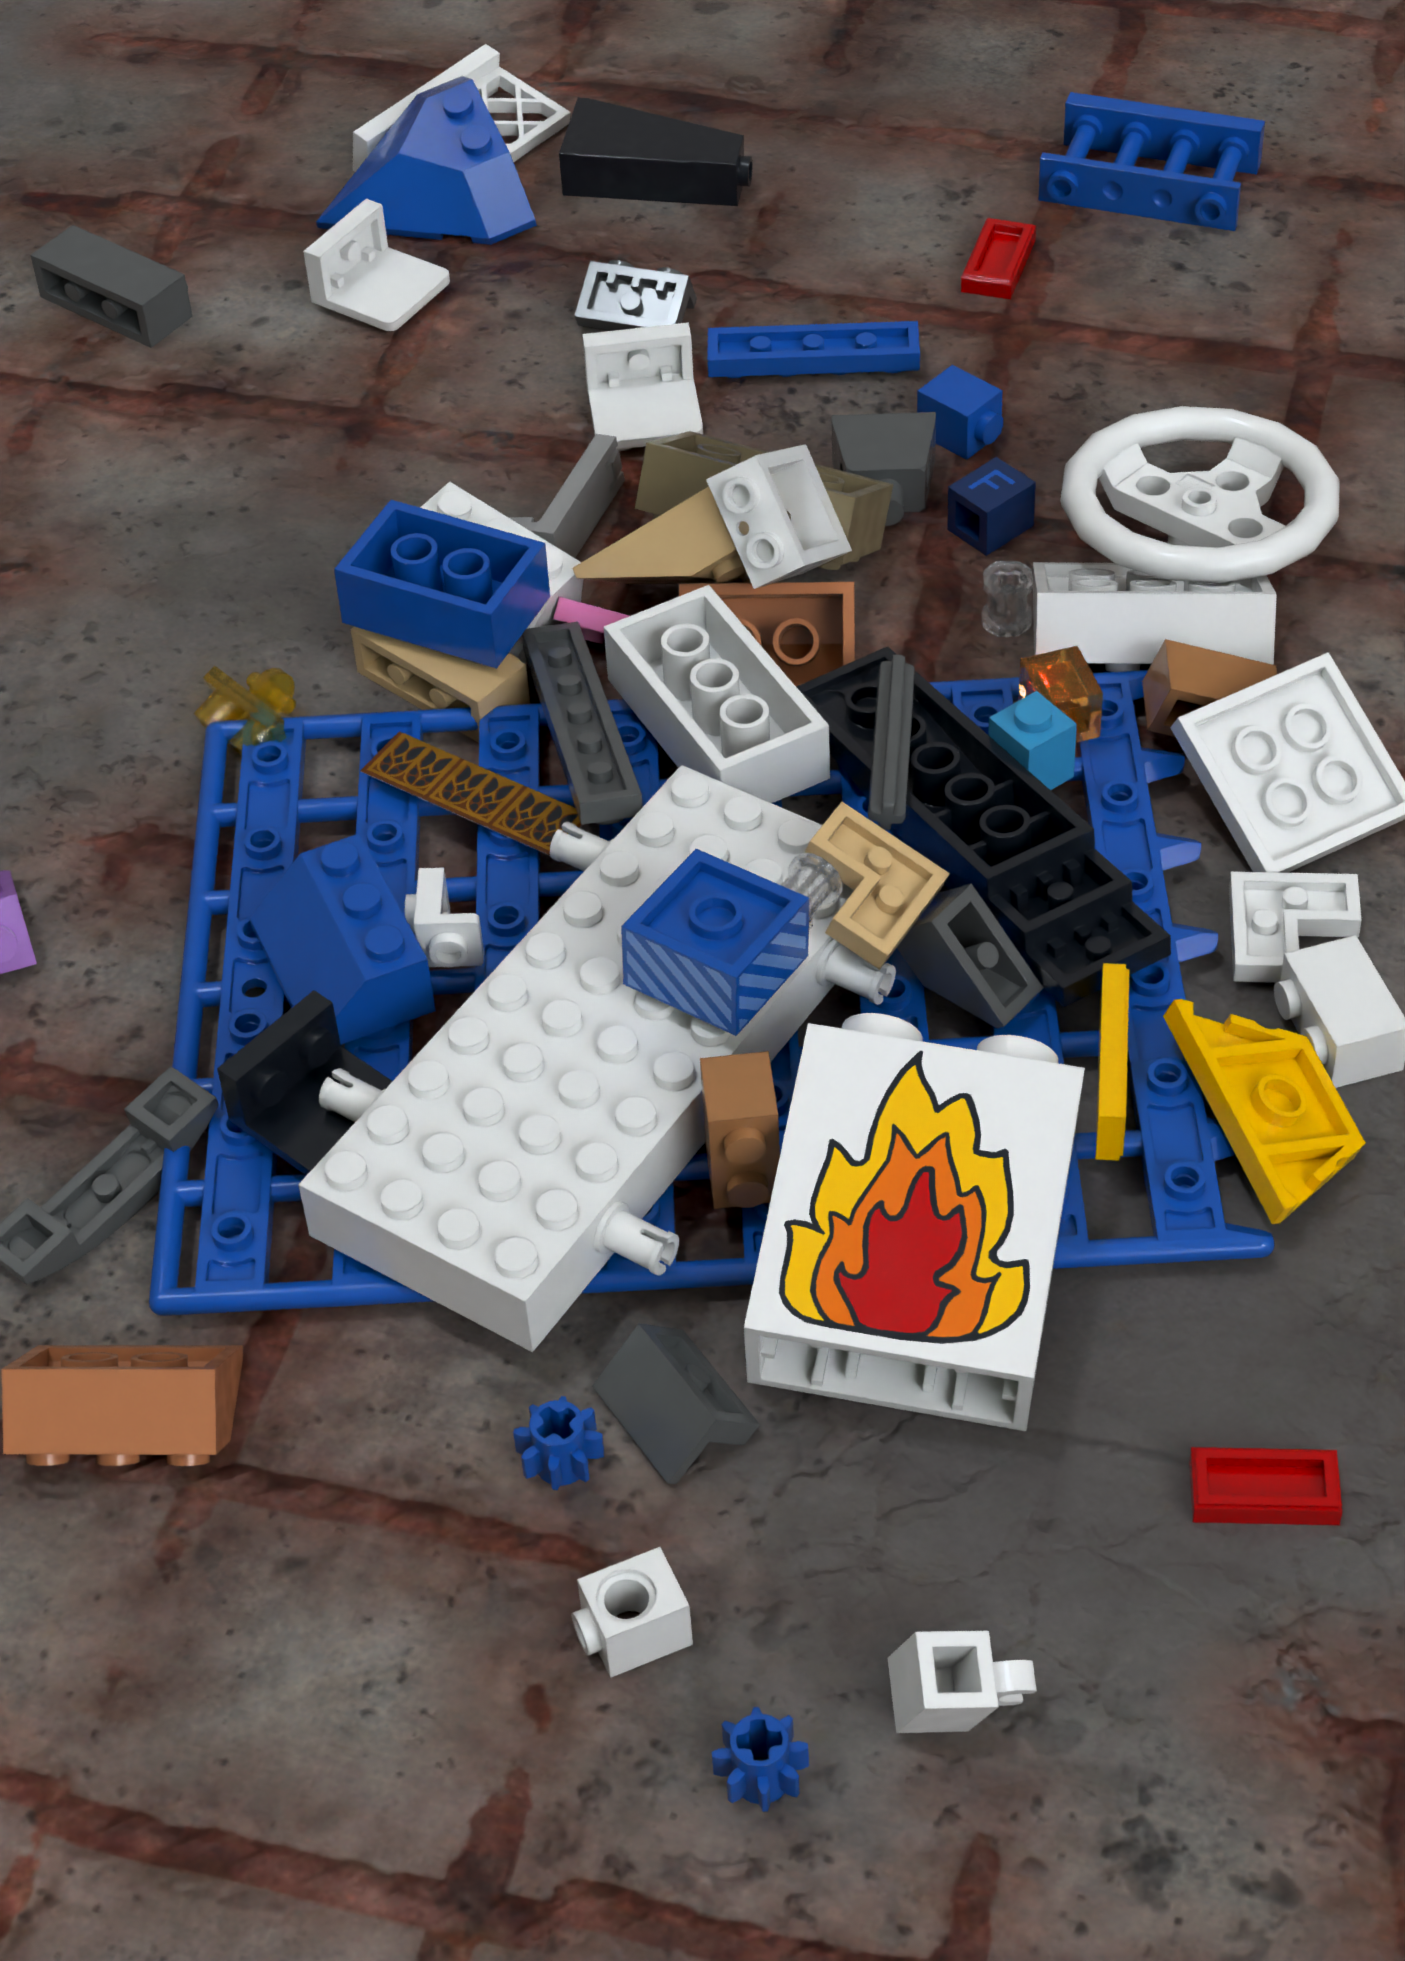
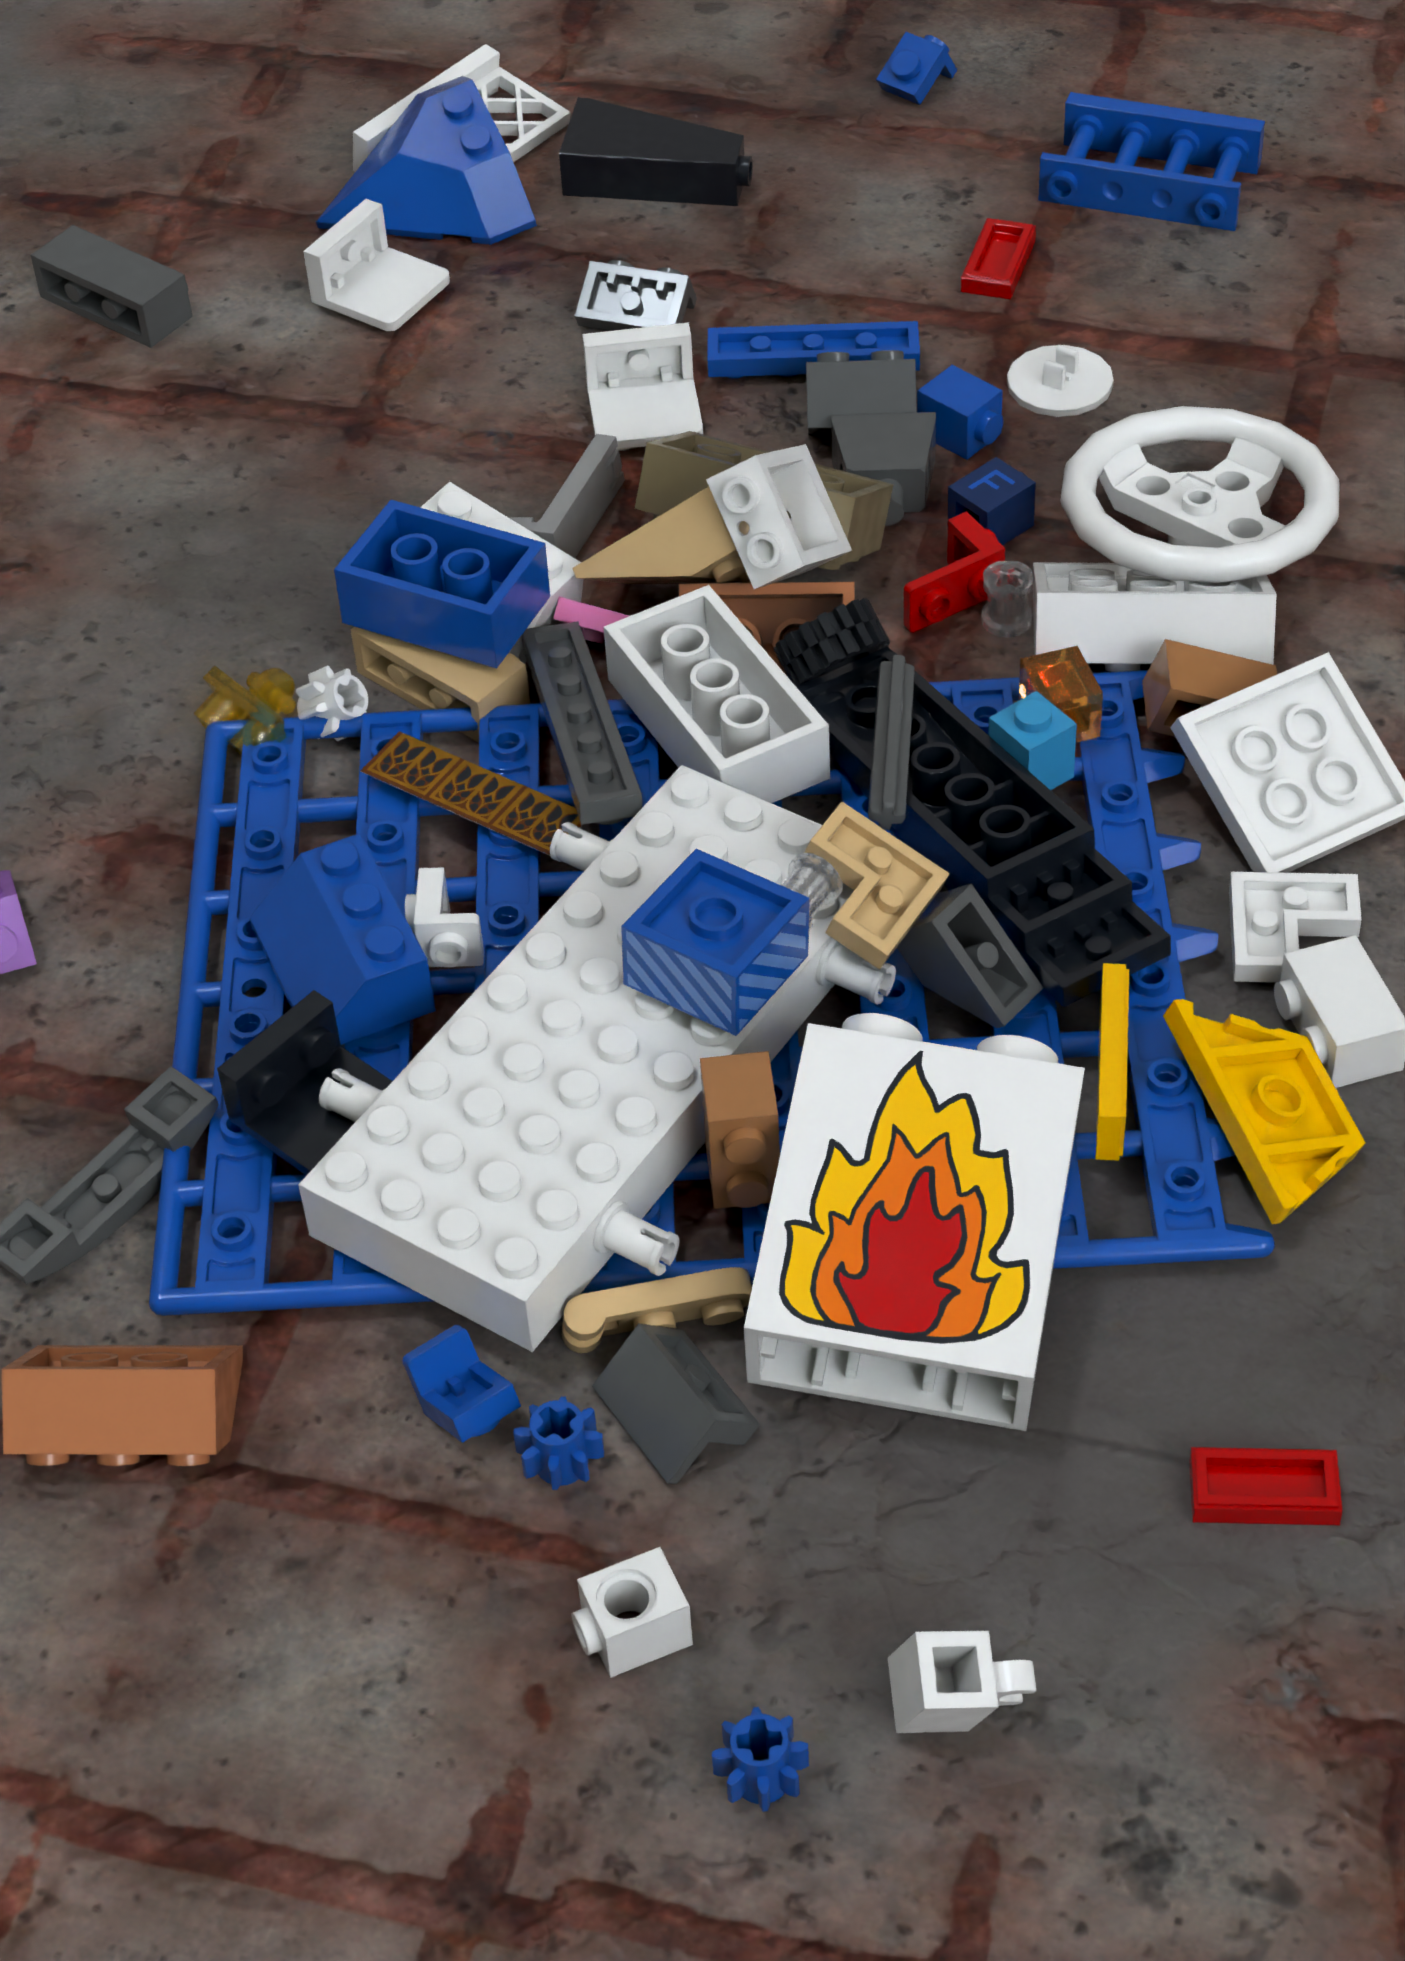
none -> white gear [296,666,368,741]
none -> blue bracket [402,1325,521,1443]
none -> tan plate [562,1267,752,1353]
none -> black tyre [773,598,890,686]
none -> dark grey slope [806,350,917,434]
none -> blue bracket [876,32,957,105]
none -> red bracket [904,511,1006,633]
none -> white piece [1007,345,1114,417]

